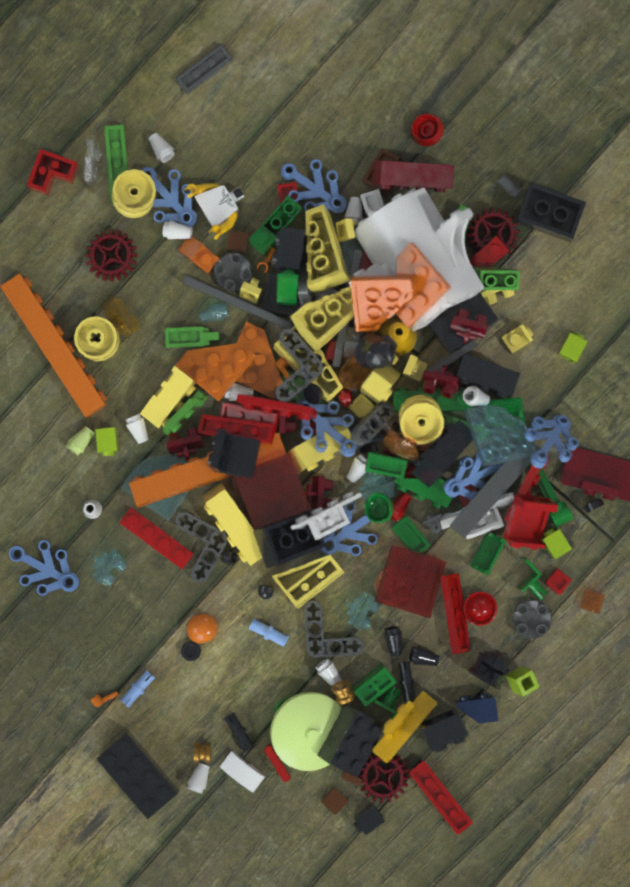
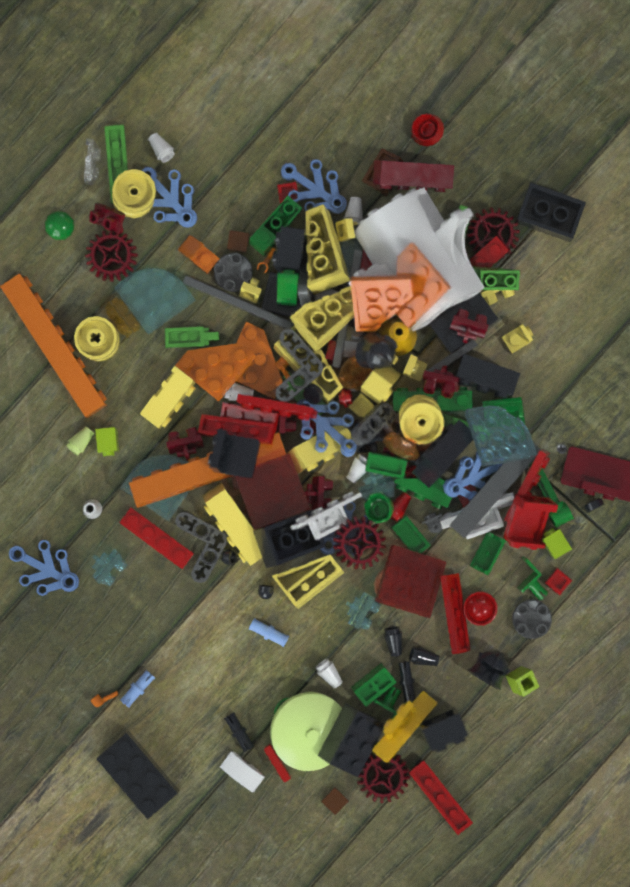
red brick [27,149,80,196] -> none
white cone [125,413,149,444] -> none
white cone [163,220,193,240] -> none
bright green hinge [163,390,208,436] -> none
dark grey tile [175,44,233,95] -> none
black tile [181,641,201,661] -> none
torso [184,183,244,240] -> none
orange hair [186,613,218,643] -> none
white cone [187,763,210,794] -> none
pearl gold wheel [194,743,211,763] -> none
clear light blue cone [199,302,229,323] -> none
dark grey beam [304,600,364,658] -> none
pearl gold wheel [331,680,355,704] -> none
reddish brown tile [341,771,362,786] -> none
black brick [353,803,385,835] -> none
white panel [360,189,384,217] -> none
dark blue slope [455,693,498,724] -> none
white cone [463,386,490,406] -> none
dark grey pin [497,174,522,198] -> none
medium blue plant [524,415,579,468] -> none
lime brick [557,332,588,364] -> none
clear orange tile [579,589,605,614] -> none
none -> green hair [44,210,75,240]
none -> dark red hips [89,203,125,234]
none -> clear light blue plate [114,268,196,335]
none -> dark red gear [333,516,386,570]

